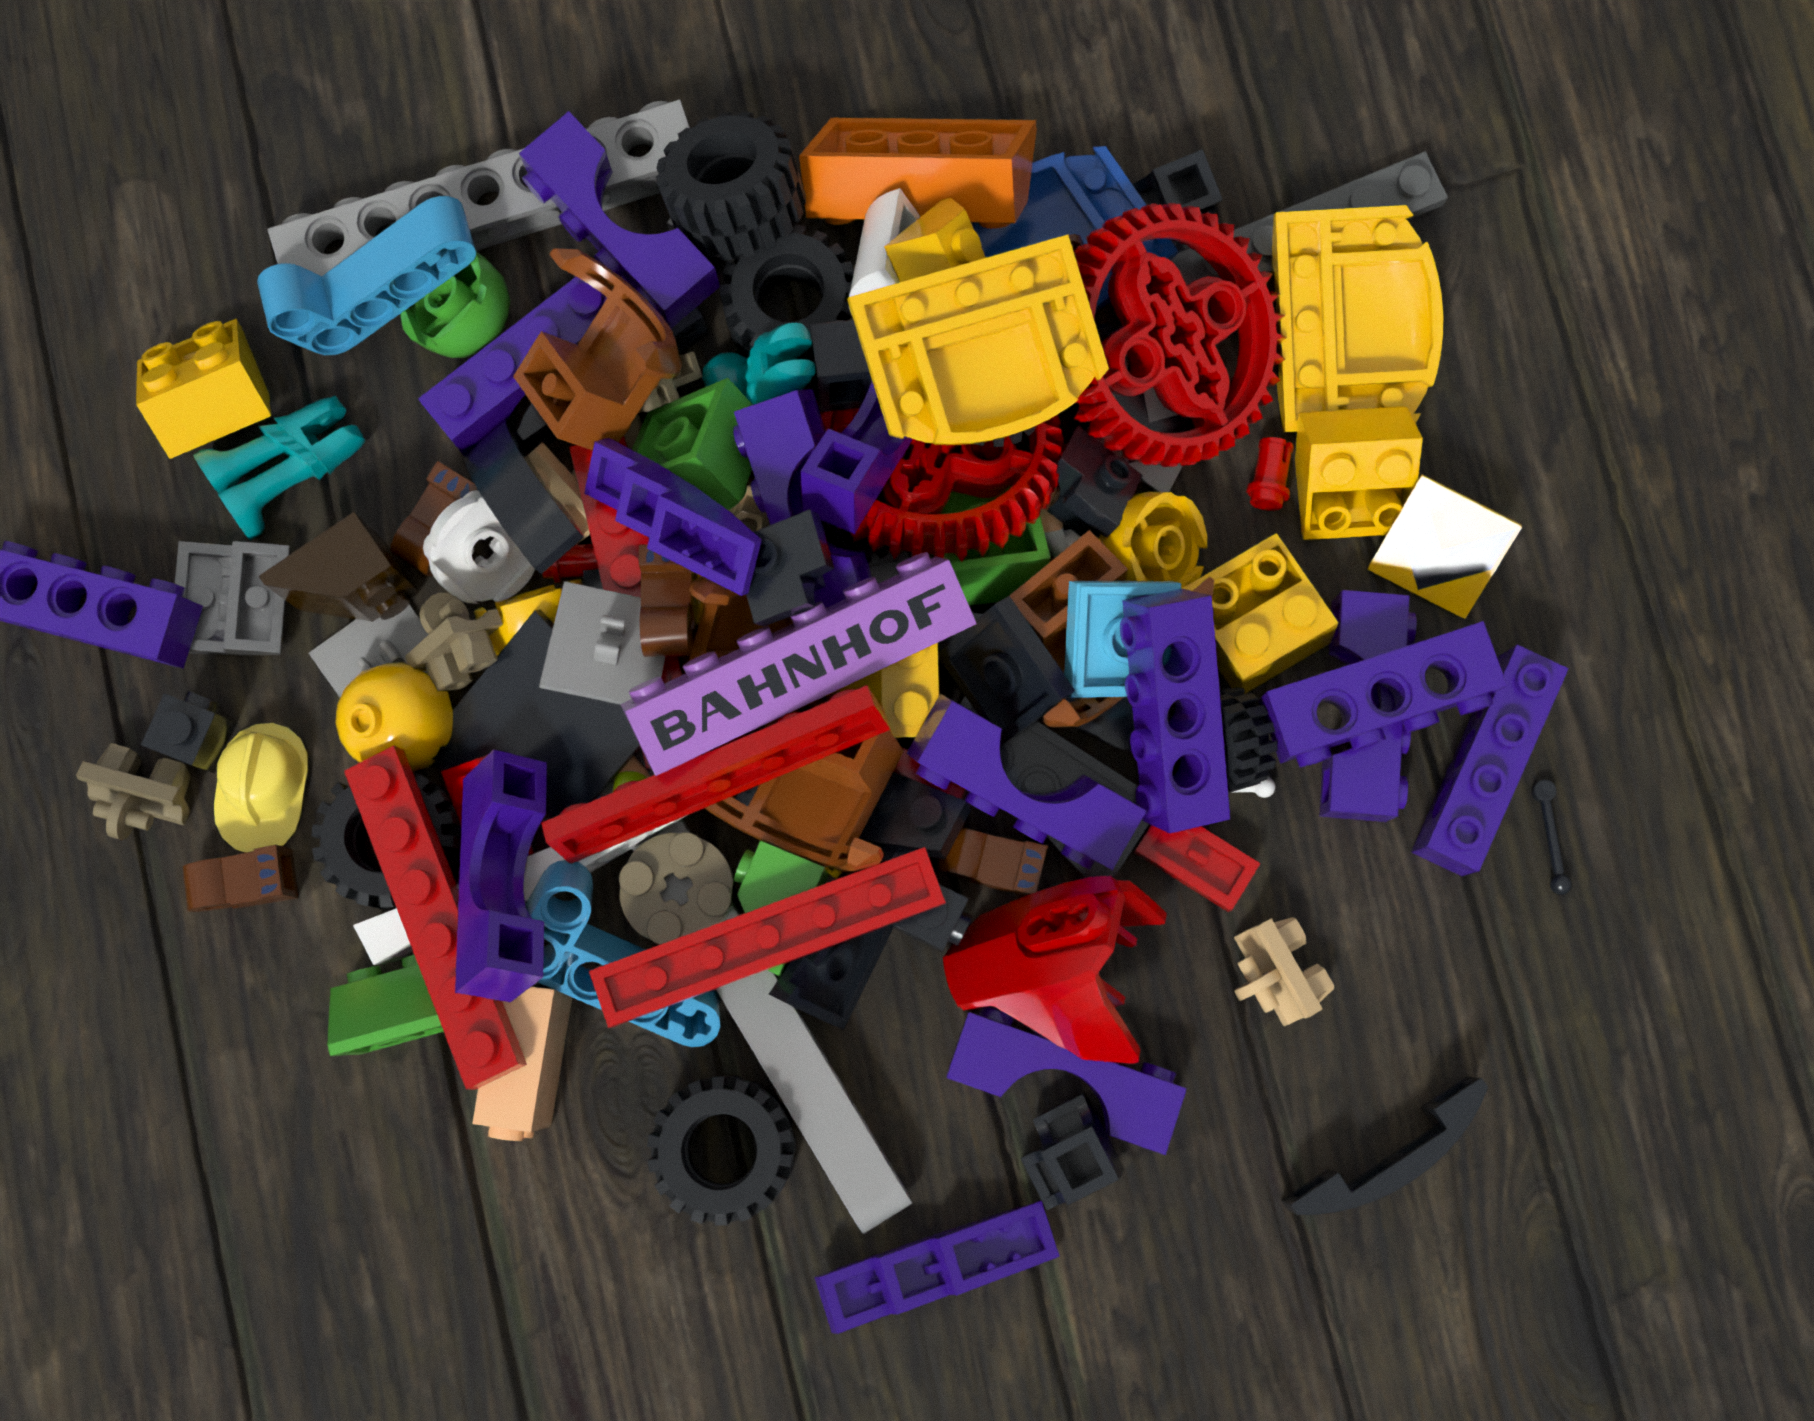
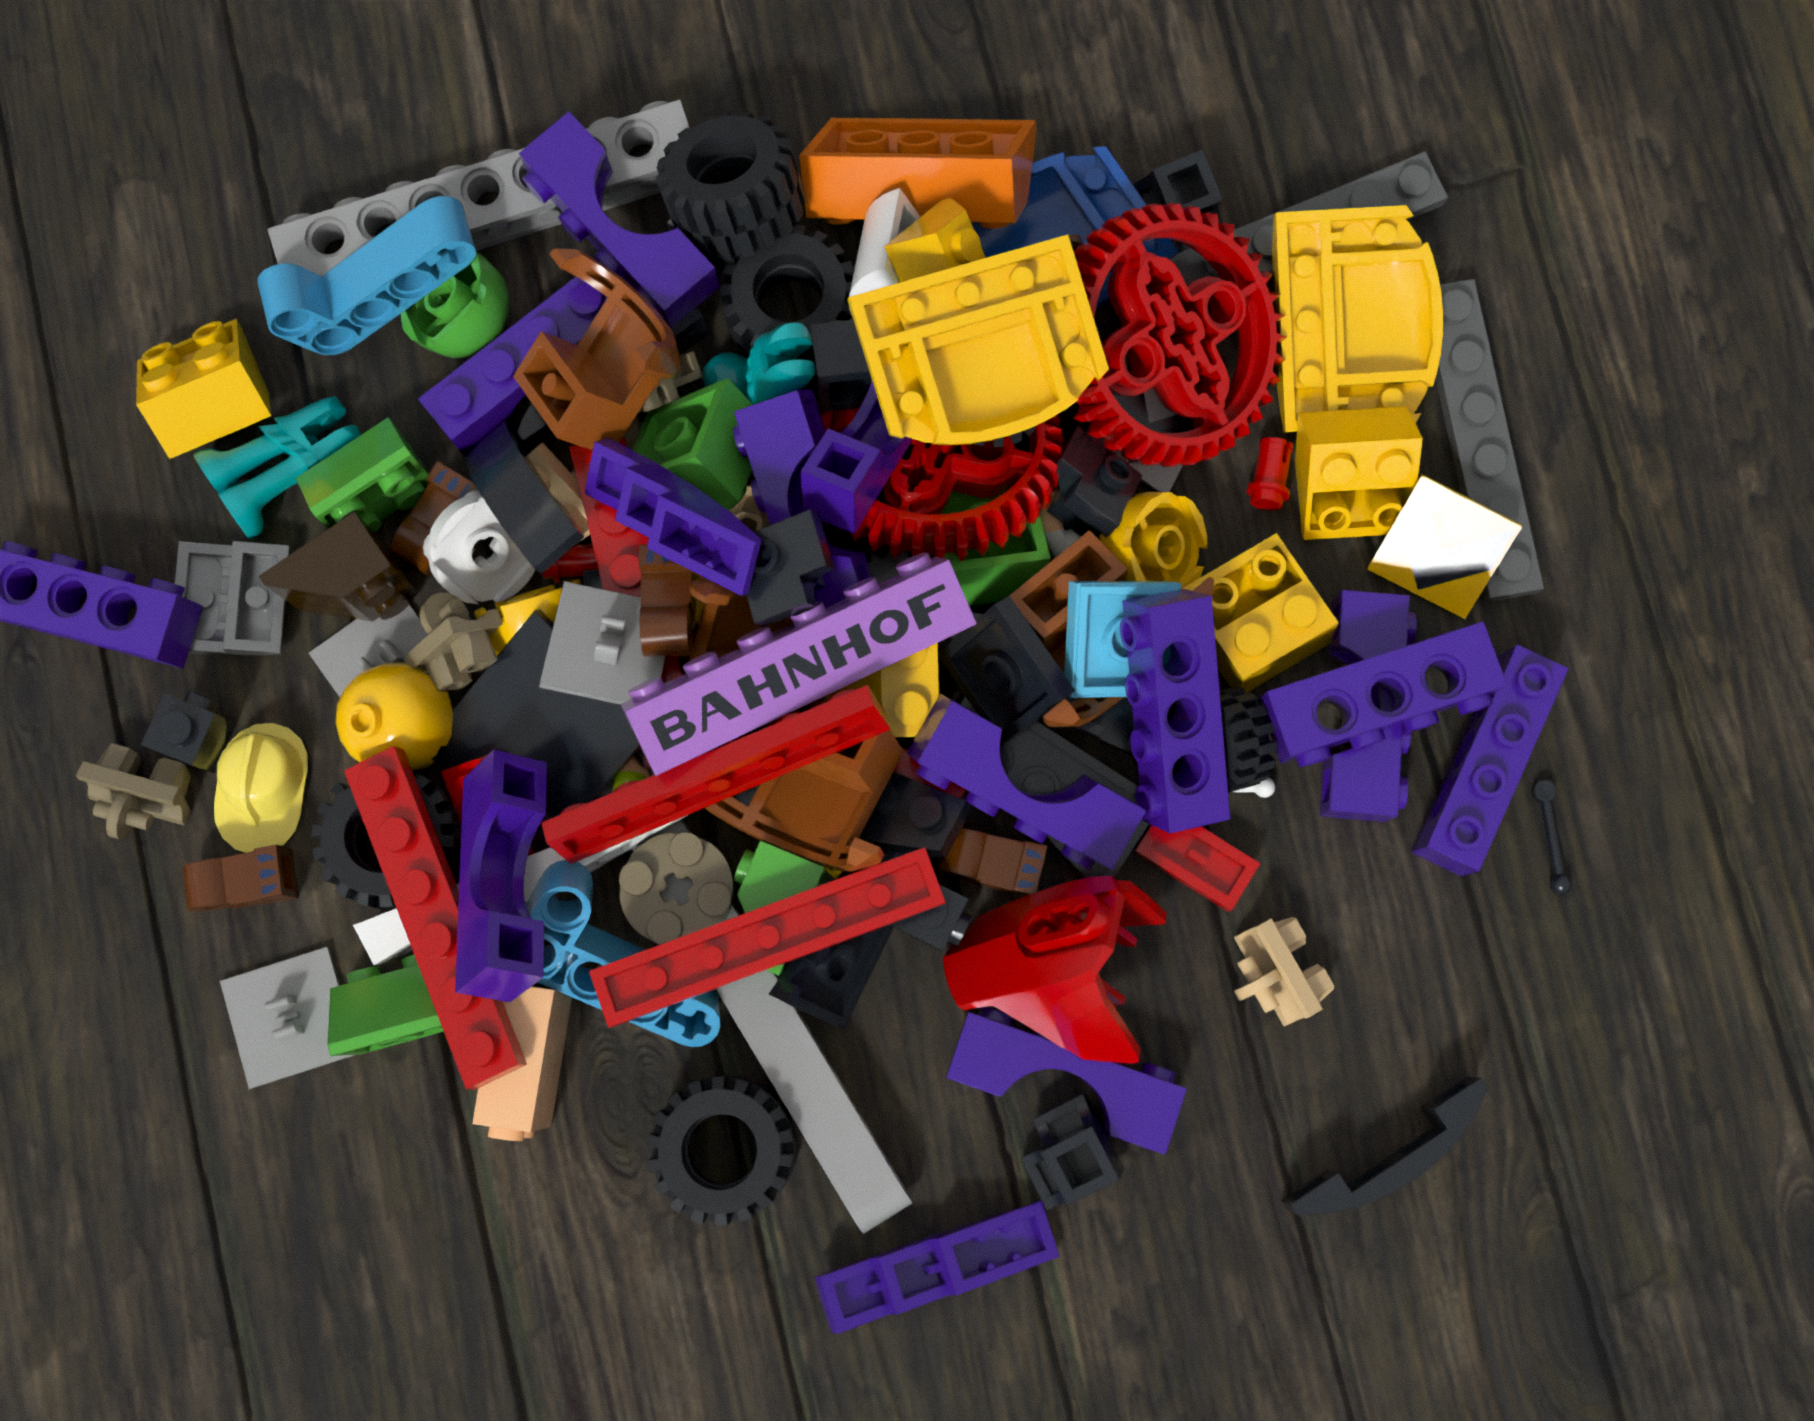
none -> light grey piece [220,947,355,1089]
none -> bright green slope [296,417,429,532]
none -> dark grey plate [1435,279,1544,602]

